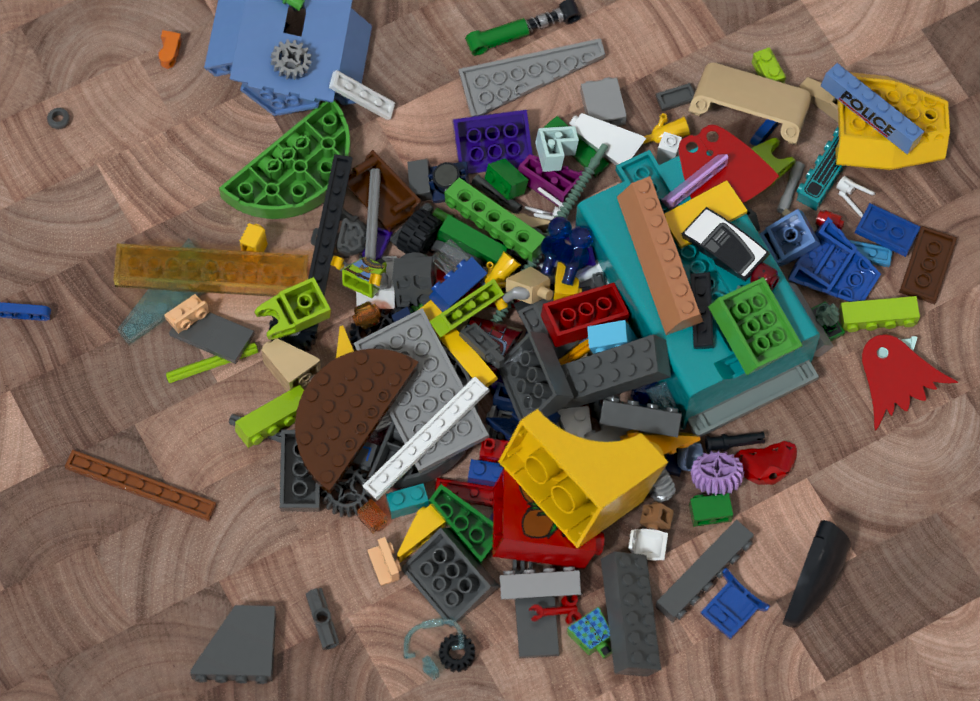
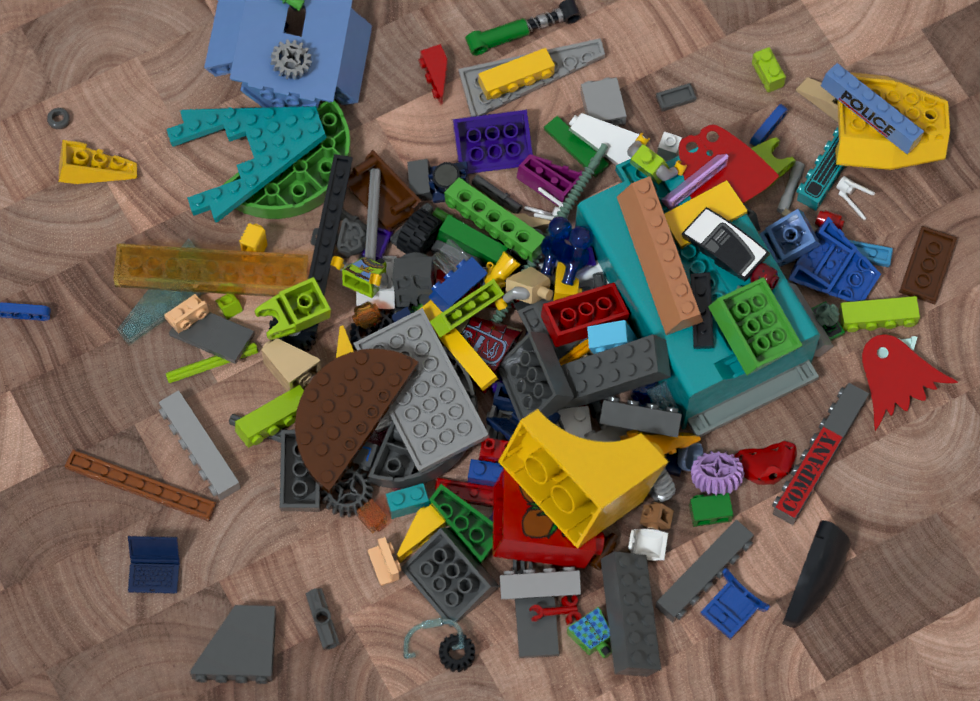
orange leg [158,30,182,69] -> none
white tile [329,70,395,120] -> none
white tile [362,377,489,500] -> none
clear light blue tile [422,655,439,681] -> none
dark grey hinge [459,323,505,369] -> none
green brick [484,158,528,200] -> none
light aqua brick [535,126,579,172] -> none
yellow piece [643,113,690,144] -> none
tan windscreen [689,63,811,146] -> none
black pin [705,431,765,453] -> none
blue tile [854,203,921,257] -> none
none -> yellow wedge [59,140,137,184]
none -> dark blue piece [128,536,180,594]
none -> light grey brick [158,390,241,501]
none -> teal wing [166,106,327,223]
none -> lime slope [215,292,243,319]
none -> red slope [418,44,447,105]
none -> yellow brick [478,48,555,100]
none -> reddish brown cylinder [588,533,618,571]
none -> torso [627,133,687,185]
none -> brick [772,383,869,525]

